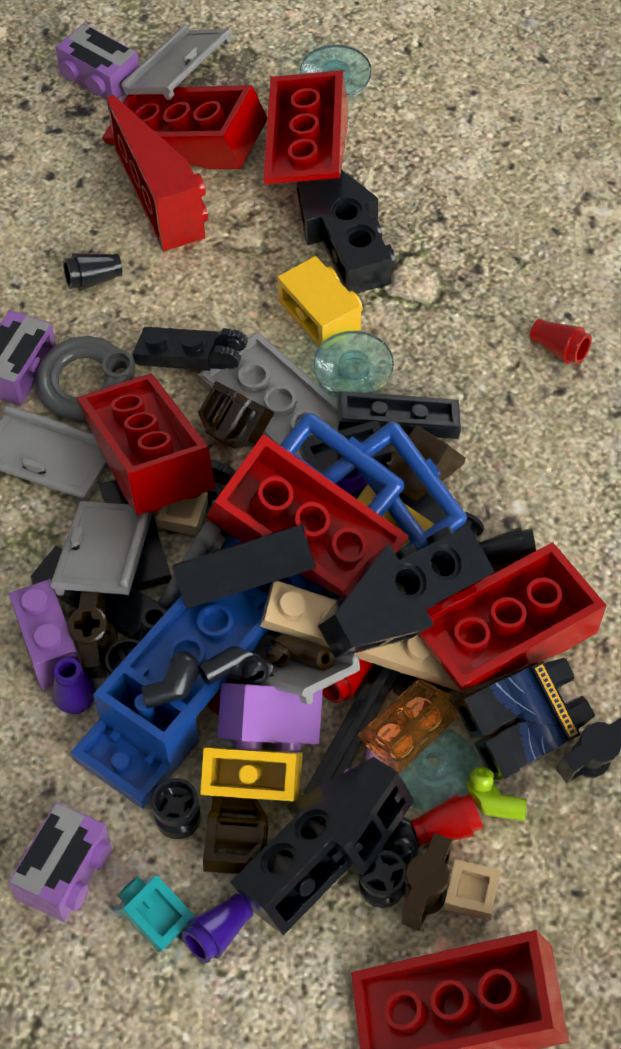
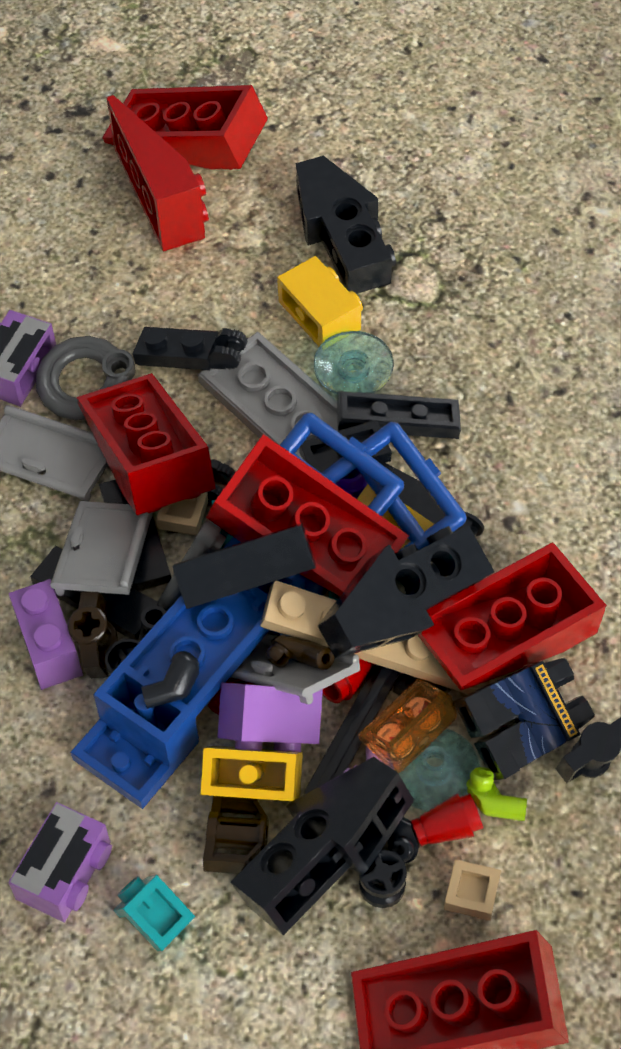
dark purple cone [52,658,96,714] -> none
brick [55,23,139,99] -> none
black cone [63,253,123,291] -> none
light grey door [121,24,232,100] -> none
black wheel [152,778,201,839] -> none
dark purple cone [182,893,254,963] -> none
dark brown piece [198,381,274,449] -> none
black arm [198,646,269,686] -> none
red slope [263,70,348,184] -> none
clear light blue dish [300,45,371,97] -> none
dark brown slope [388,425,466,502] -> none
dark brown piece [402,833,452,931] -> none
black cone [478,526,537,567] -> none
red cone [529,319,592,364] -> none

